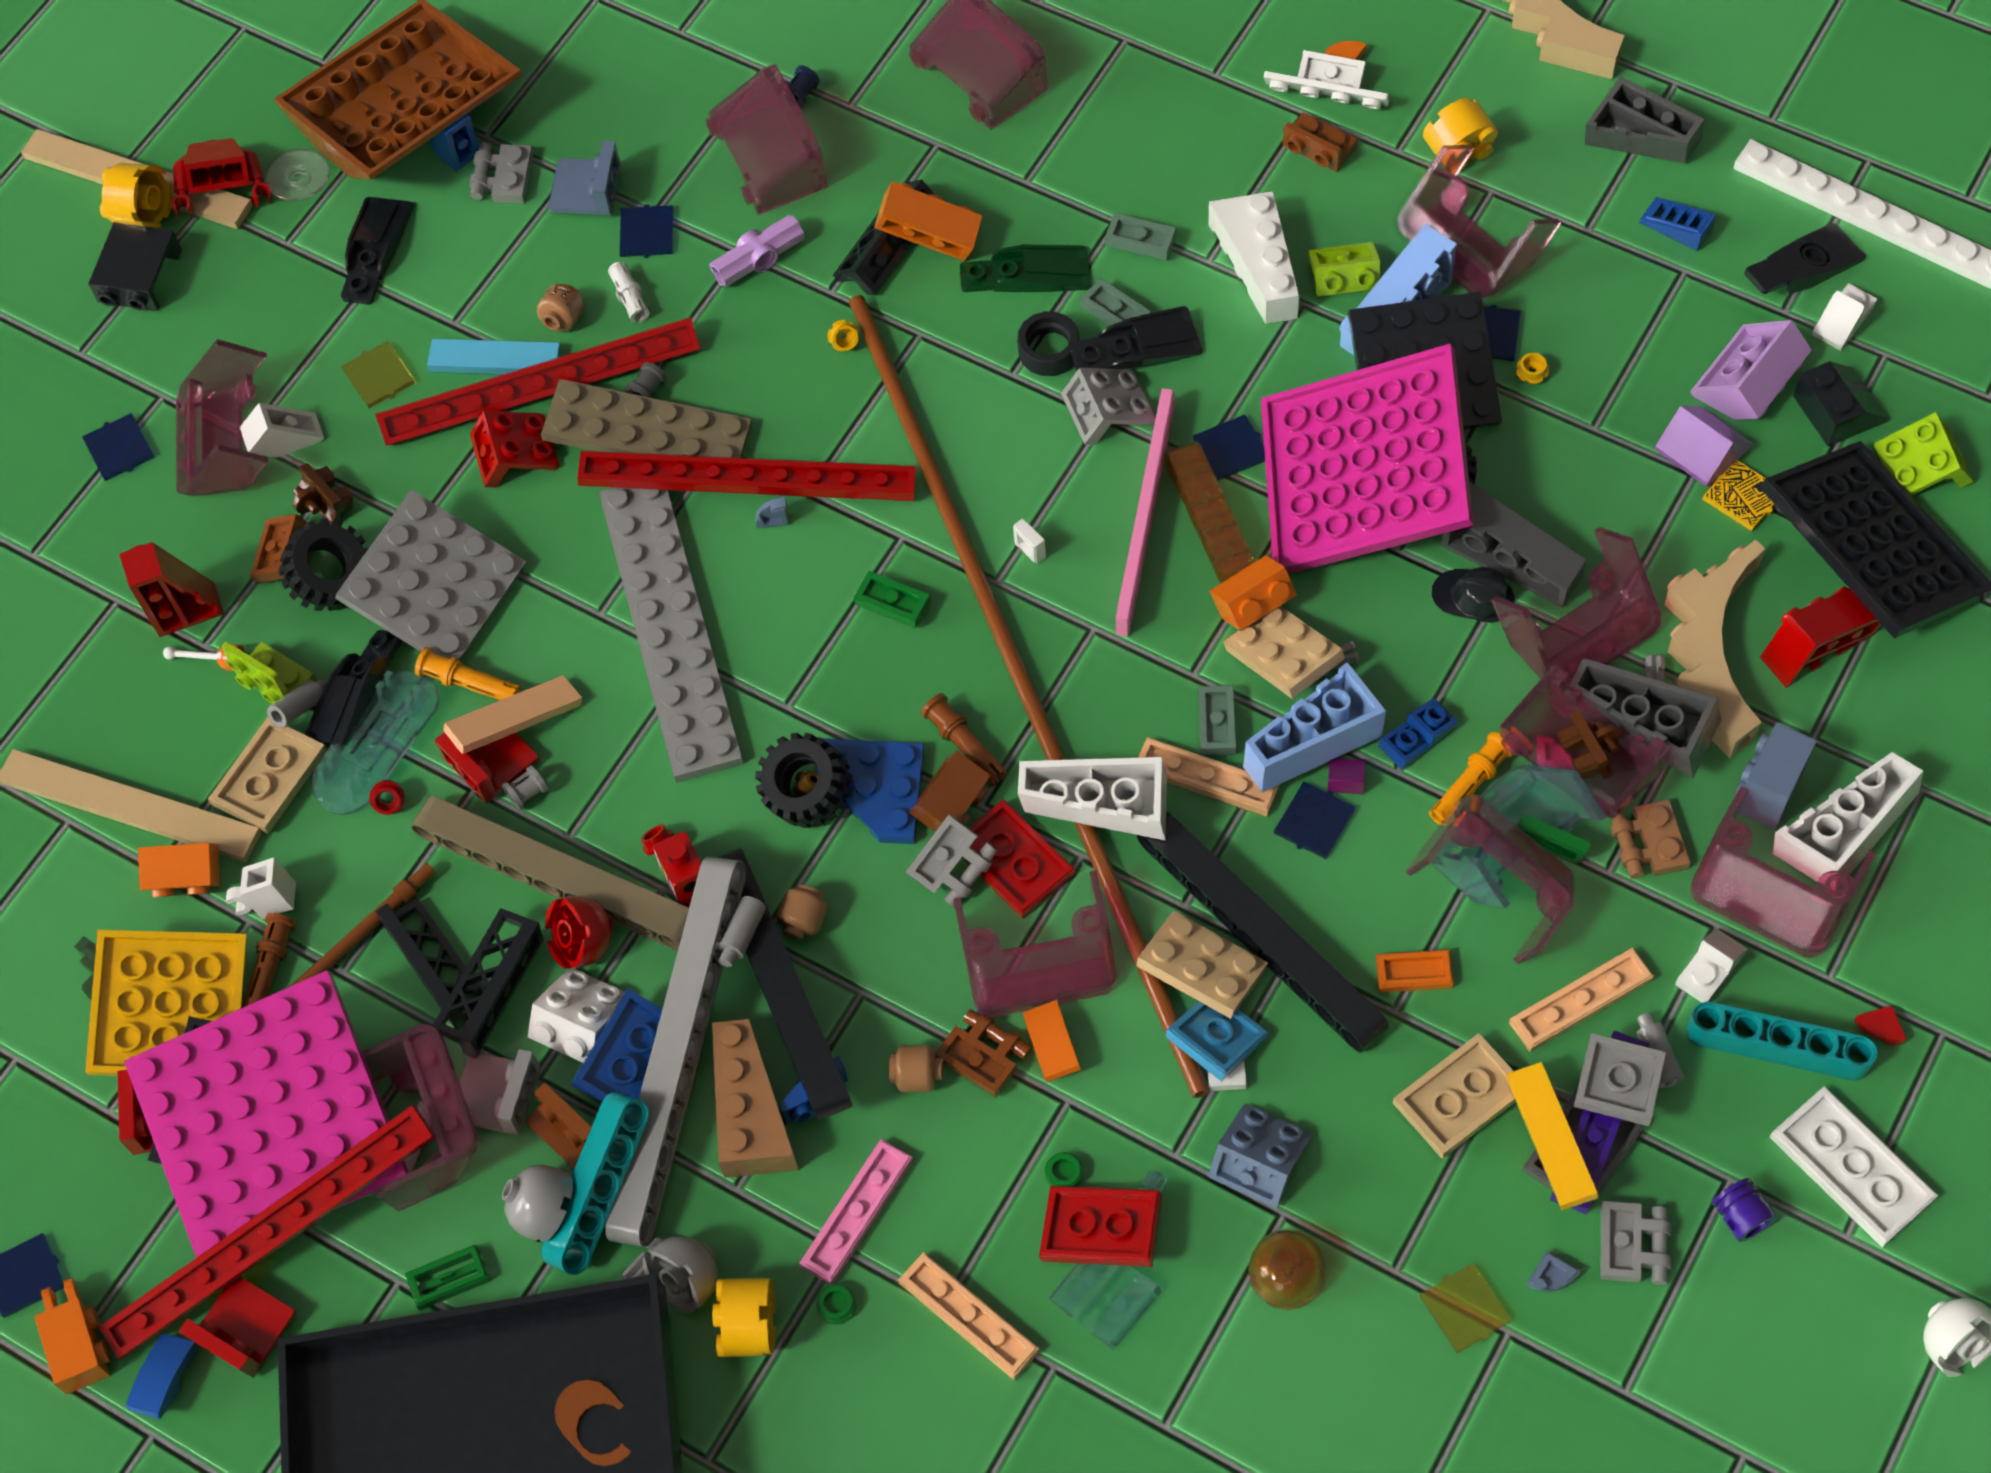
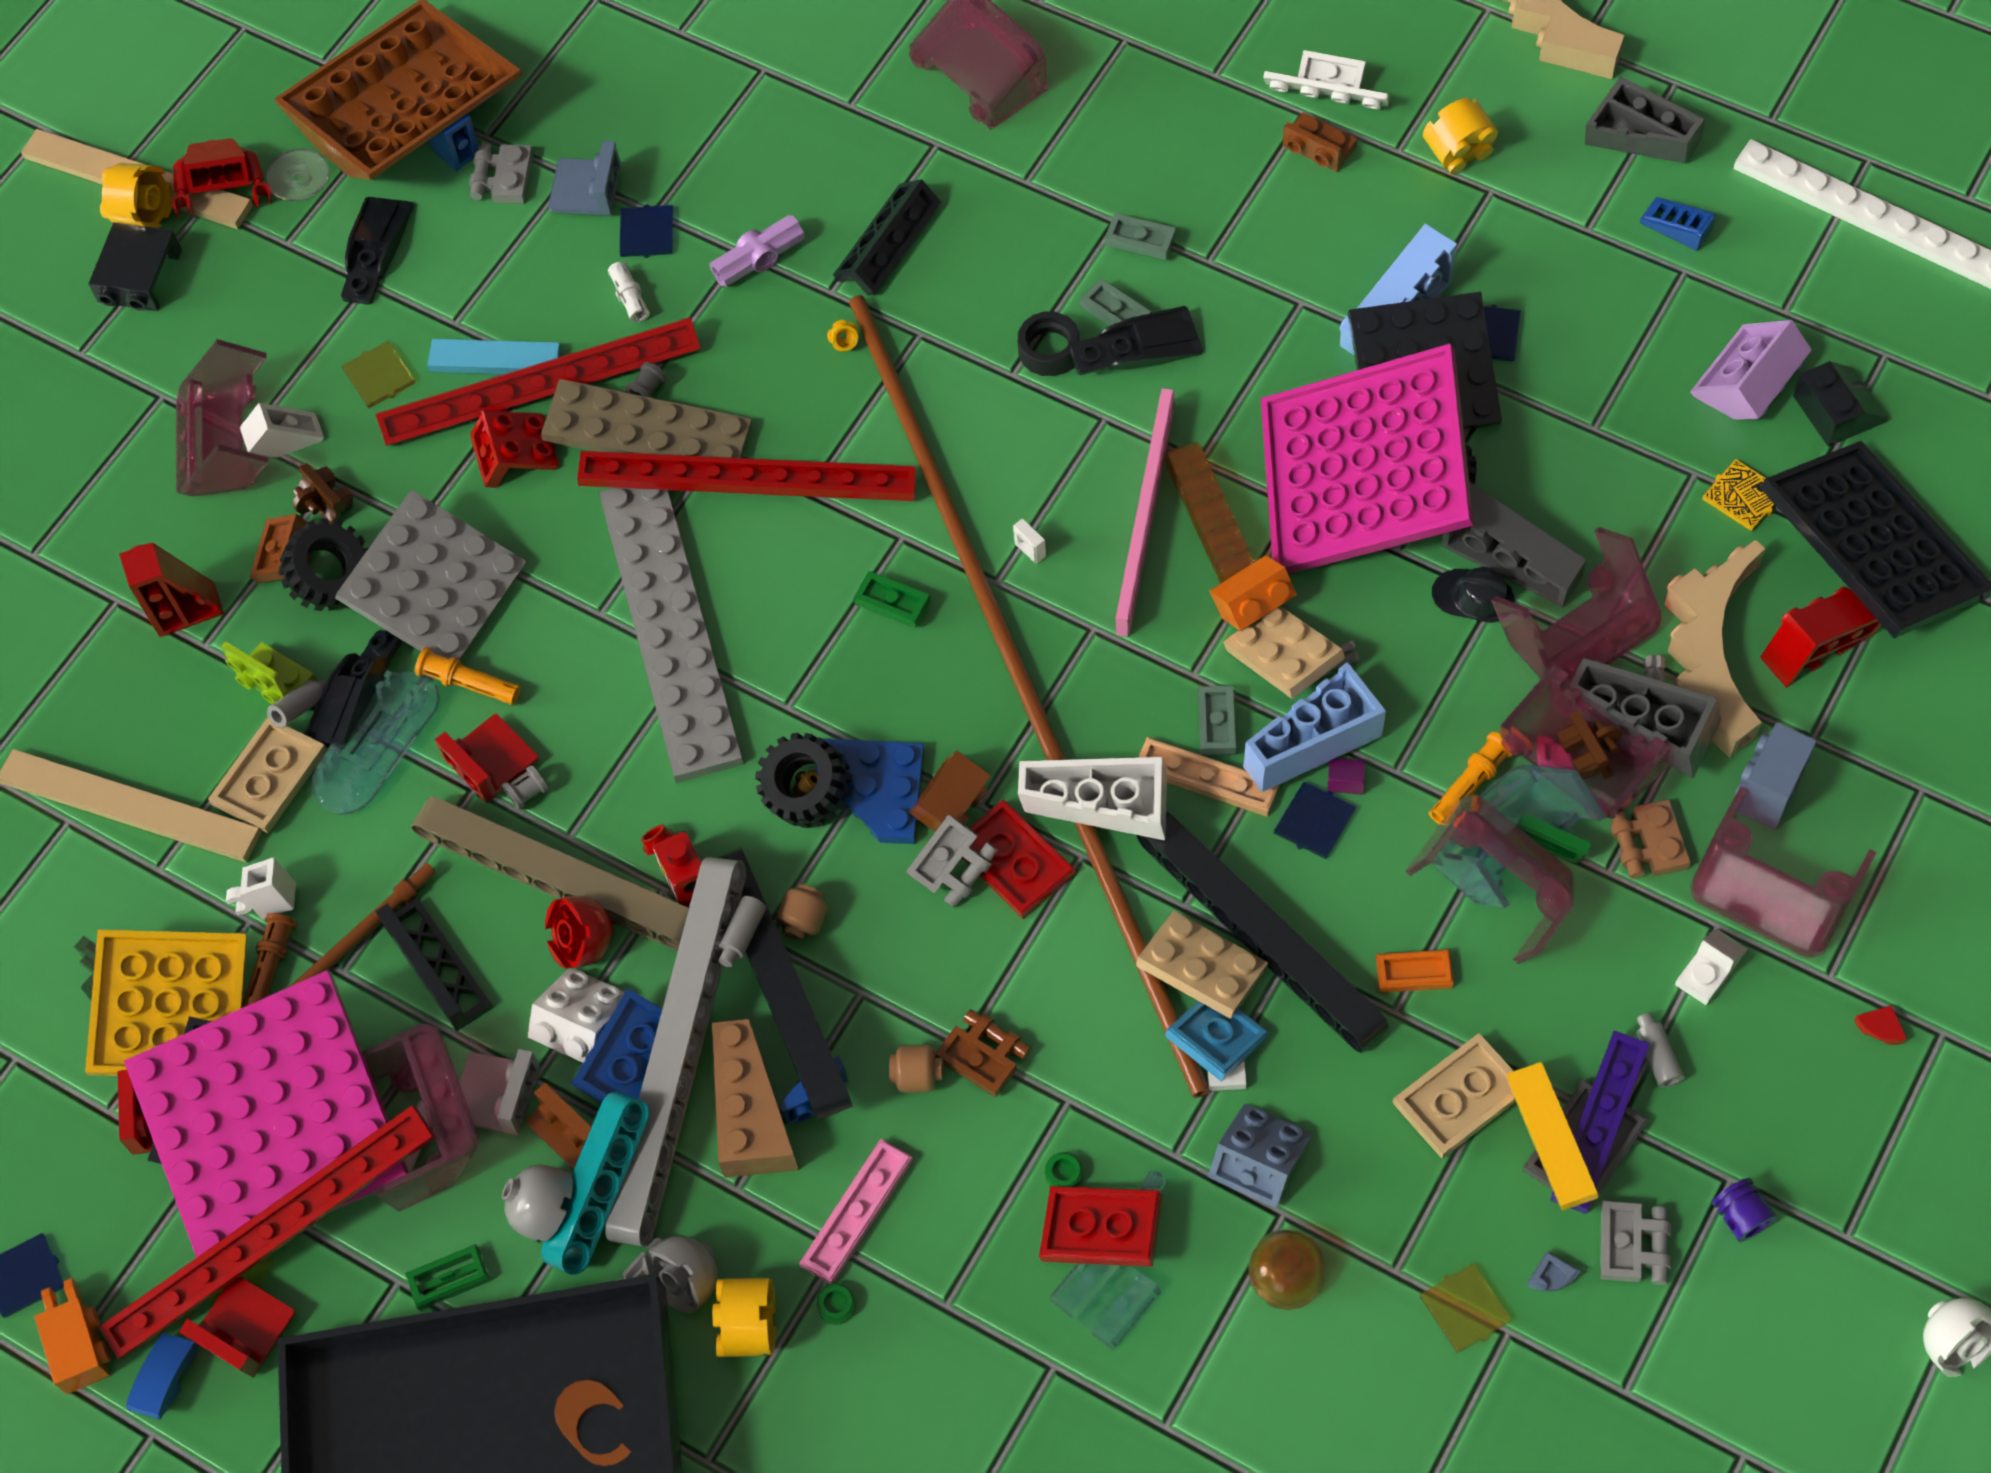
clear blue piece [82,413,155,481] -> none
orange brick [138,843,220,897] -> none
white hinge [163,644,245,671] -> none
red plate [369,780,405,815] -> none
black fence [432,908,544,1058] -> none
light nougat tile [444,675,582,754] -> none
medium nougat head [536,284,584,332] -> none
clear pink windscreen [705,64,828,215] -> none
sand blue tile [755,497,790,528] -> none
dark blue bush [780,65,820,108] -> none
orange brick [874,181,983,261] -> none
light nougat tile [898,1252,1039,1381] -> none
dark orange pin [920,693,1008,786] -> none
clear pink windscreen [953,870,1117,1017] -> none
dark green piece [960,244,1091,292] -> none
orange slope [1023,1000,1081,1083] -> none
light grey bracket [1061,368,1156,445] -> none
clear blue piece [1193,415,1265,481] -> none
white wedge [1208,191,1299,324] -> none
lime bracket [1308,242,1380,297] -> none
orange tile [1324,41,1367,60] -> none
blue slope [1378,698,1458,770] -> none
windscreen [1398,145,1562,298] -> none
light nougat tile [1509,947,1654,1052] -> none
yellow plate [1516,353,1549,384] -> none
light grey plate [1573,1033,1666,1126] -> none
slope [1655,406,1753,487] -> none
teal beam [1686,1002,1878,1080] -> none
black piece [1744,223,1866,294] -> none
white tile [1769,1086,1938,1248] -> none
white wedge [1773,752,1923,892] -> none
white slope [1812,283,1877,351] -> none
lime bracket [1874,412,1974,496] -> none

